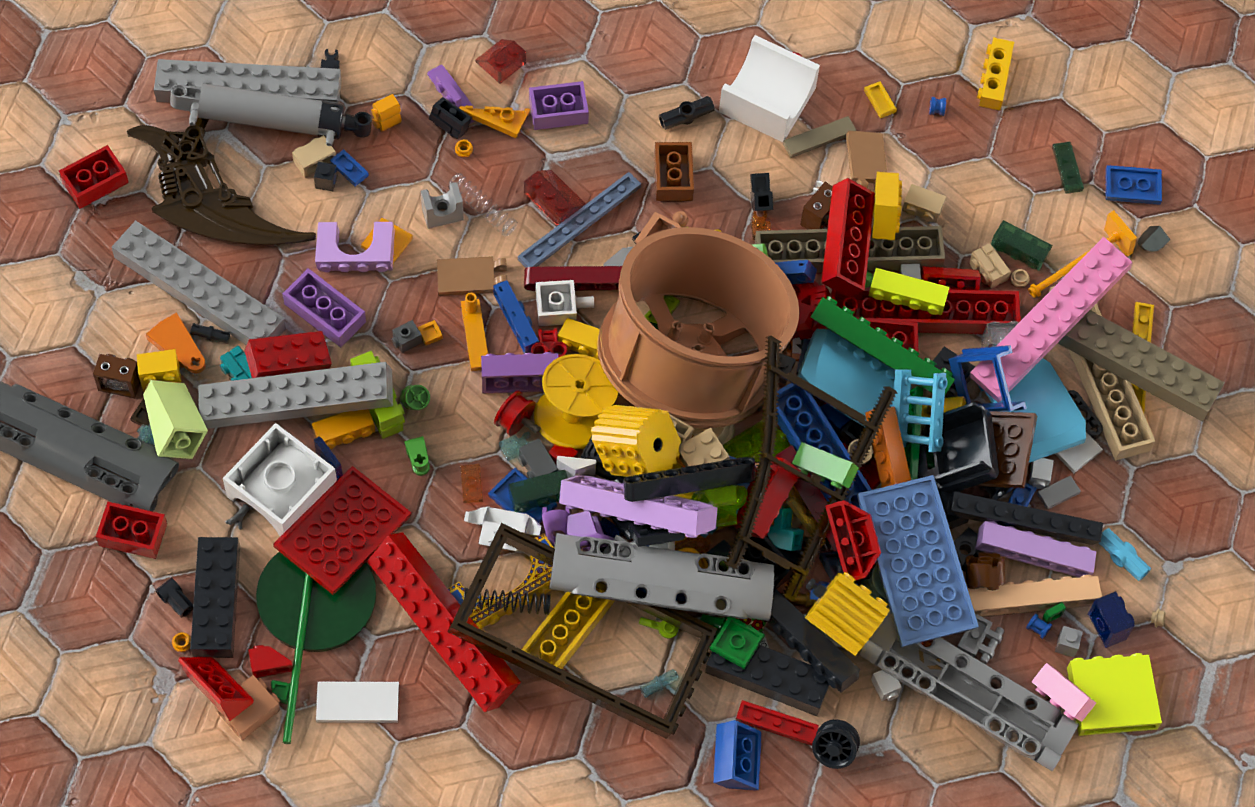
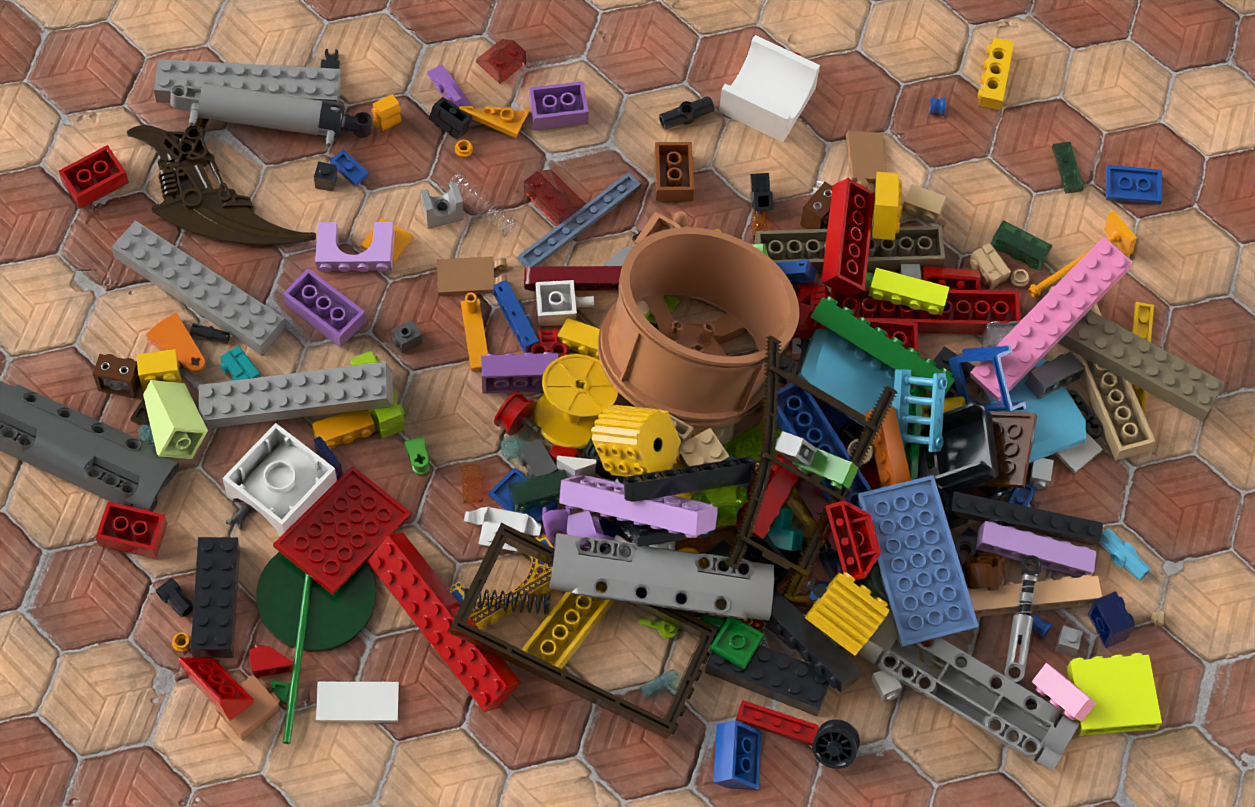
red brick [245,331,332,378] -> none
tan brick [292,135,336,178] -> none
bright green wheel [400,385,430,410] -> none
light orange plate [417,320,443,346] -> none
dark tan tile [783,116,856,158] -> none
yellow tile [864,81,897,119] -> none
light grey plate [957,614,1004,664] -> none
light grey tile [1037,475,1081,510] -> none
green tile [1042,602,1066,624] -> none
pearl dark grey brick [1138,226,1171,252] -> none
none -> light grey brick [775,431,817,467]
none -> piece [1005,555,1041,684]
none -> dark grey brick [1024,351,1085,399]

